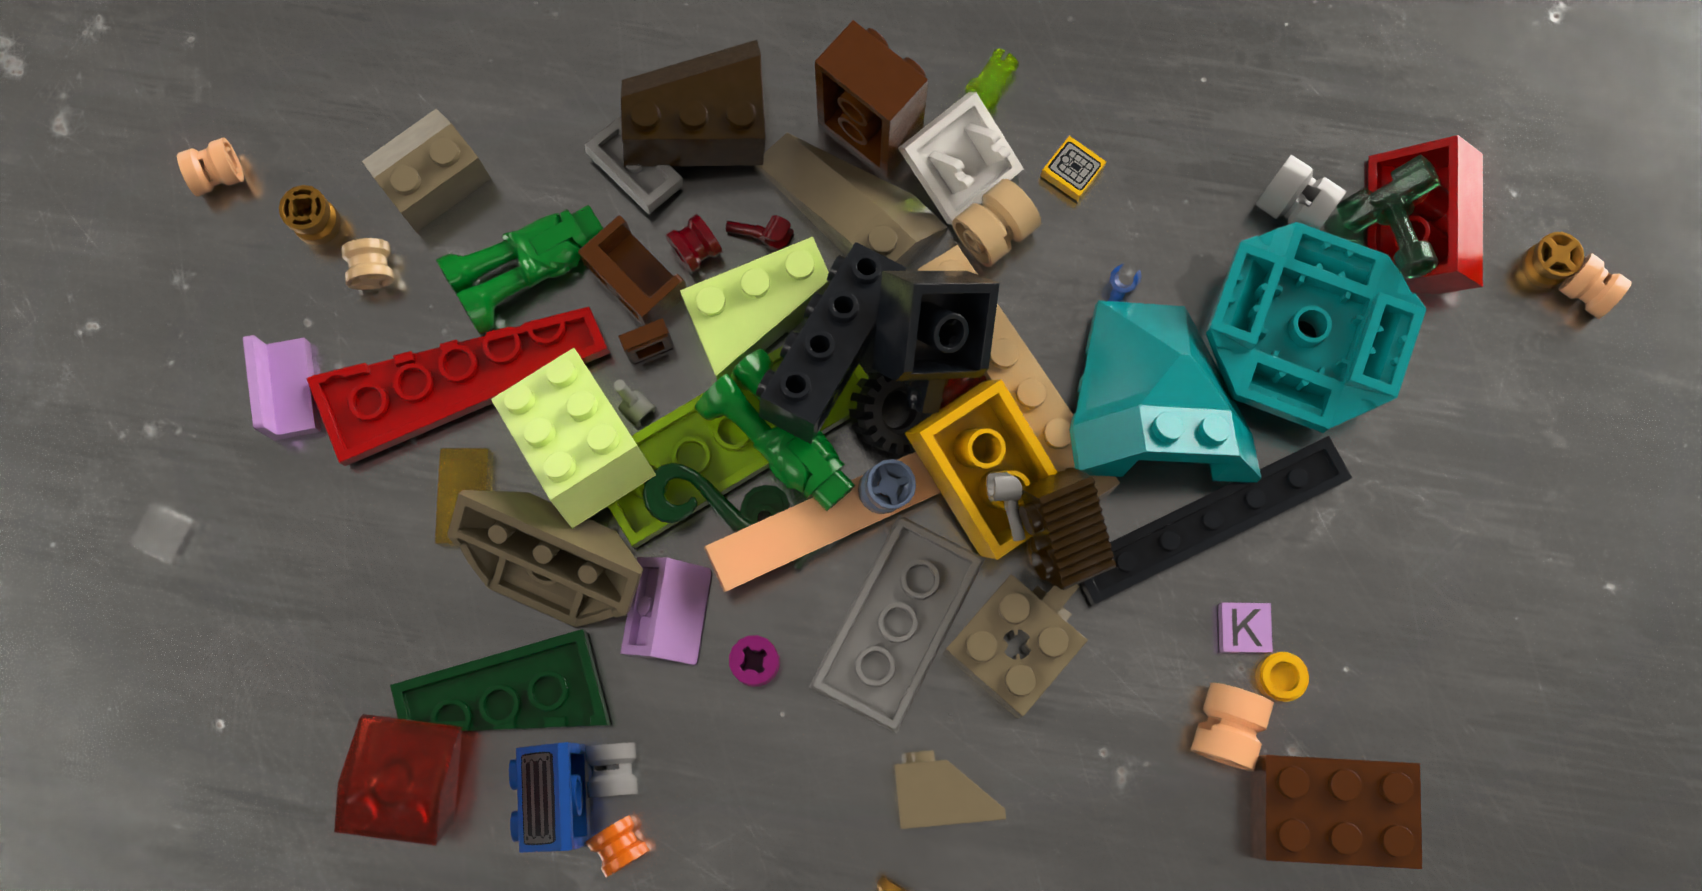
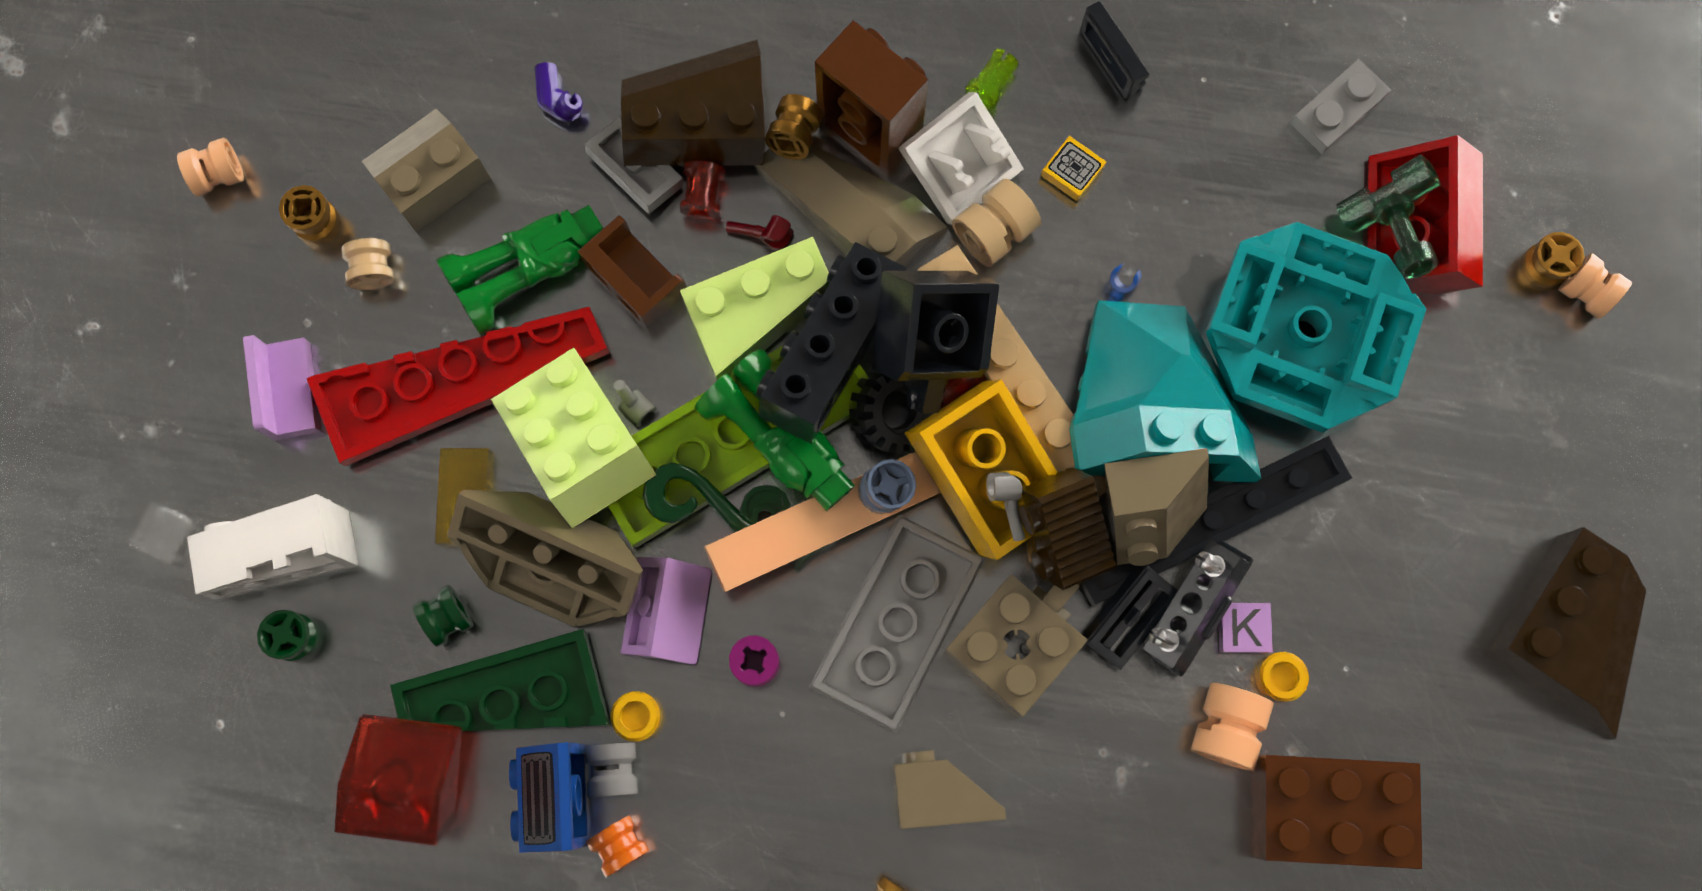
reddish brown tile [618,318,674,364] -> none
dark red wheel [665,214,723,273] -> none
light grey wheel [1255,154,1346,230] -> none
none -> white wedge [187,494,359,600]
none -> dark green wheel [257,610,320,662]
none -> dark green wheel [413,585,473,647]
none -> dark purple arm [534,62,583,122]
none -> yellow tile [610,691,662,742]
none -> clear red bush [680,161,726,220]
none -> pearl gold wheel [765,94,823,160]
none -> black tile [1080,1,1150,101]
none -> black tile [1082,565,1178,670]
none -> dark tan slope [1104,448,1209,566]
none -> black piece [1143,539,1253,677]
none -> light grey plate [1290,59,1391,154]
none -> dark brown wedge [1484,527,1646,740]

